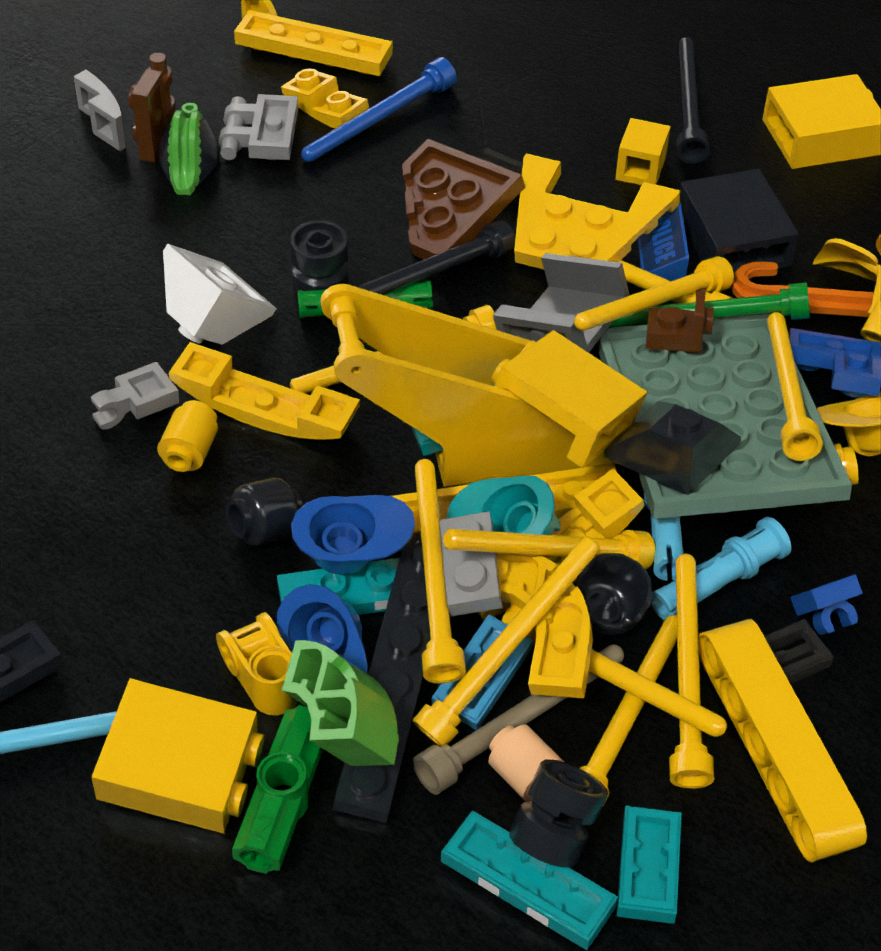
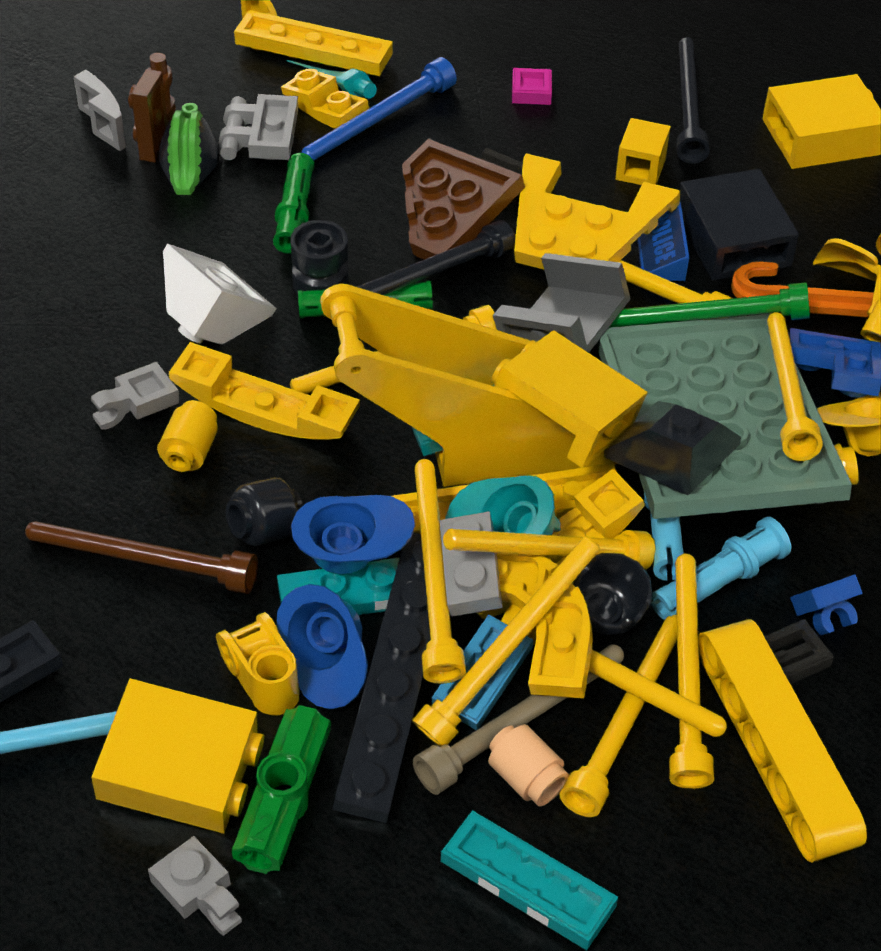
bright green brick [282,640,399,766] -> none
black wheel [509,759,608,868] -> none
yellow piece [574,256,734,331] -> none
teal plate [616,806,682,924] -> none
reddish brown bracket [646,290,714,352] -> none
none -> reddish brown piece [25,521,258,594]
none -> light grey plate [148,836,242,936]
none -> green pin [273,153,314,254]
none -> teal bar [287,60,377,99]
none -> dark pink tile [512,68,552,105]

